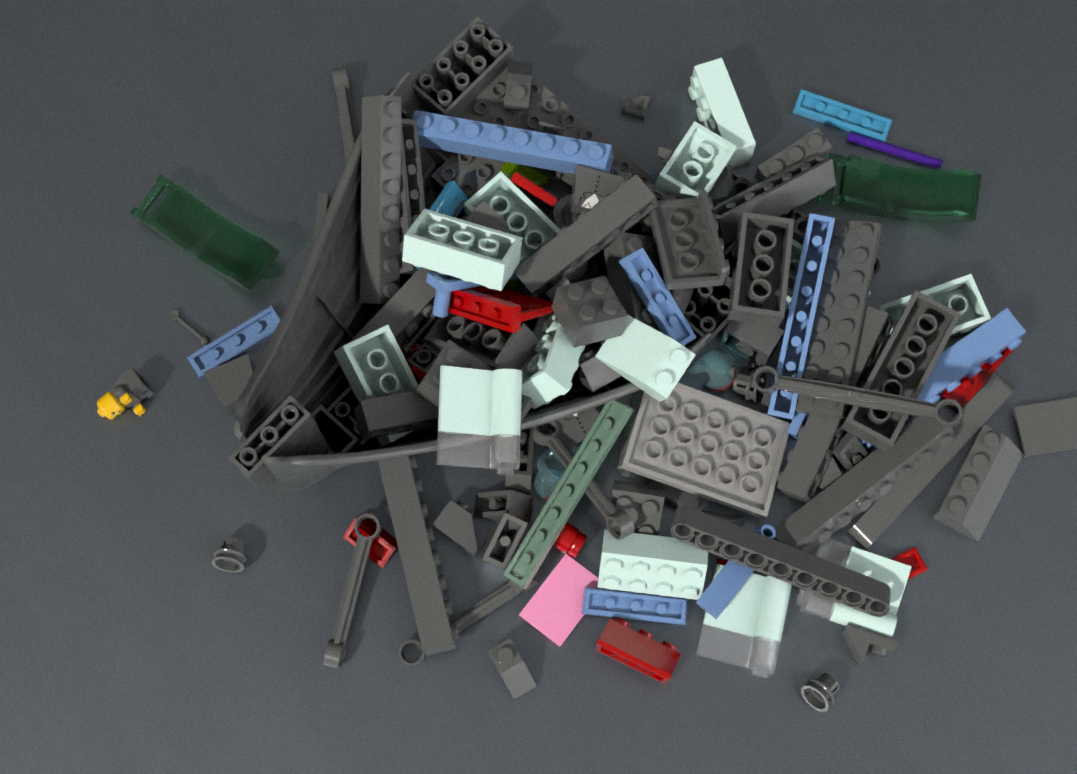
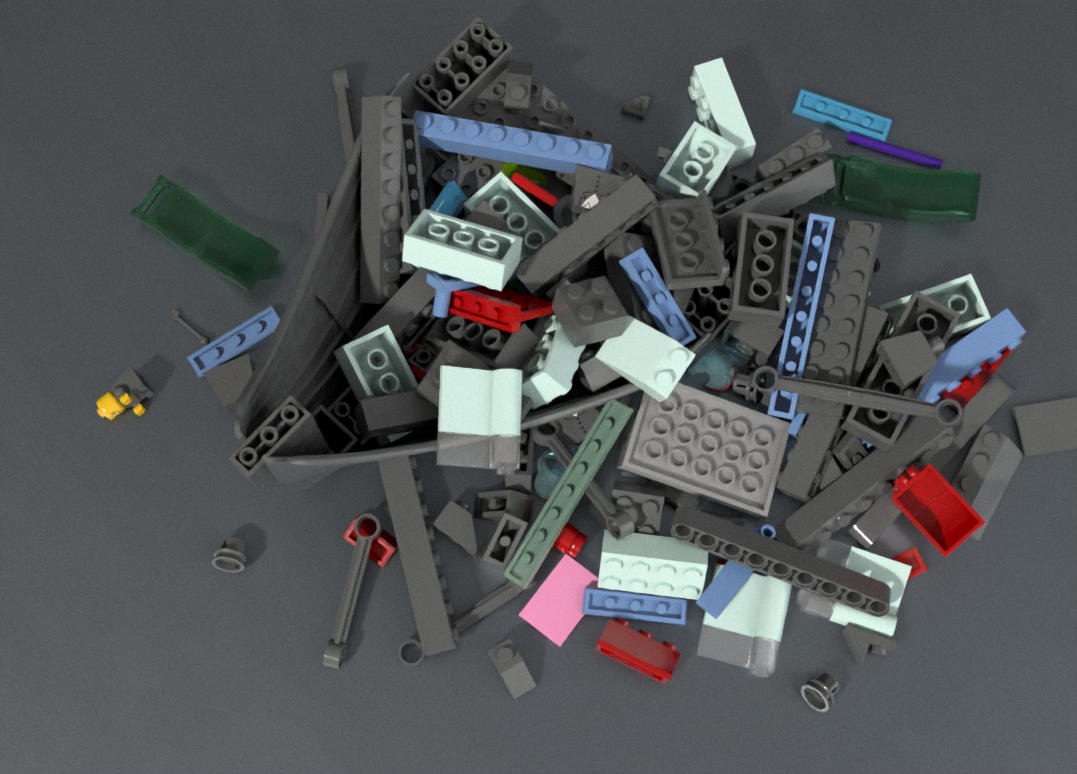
none -> dark grey torso [876,331,945,391]
none -> red piece [891,464,985,557]

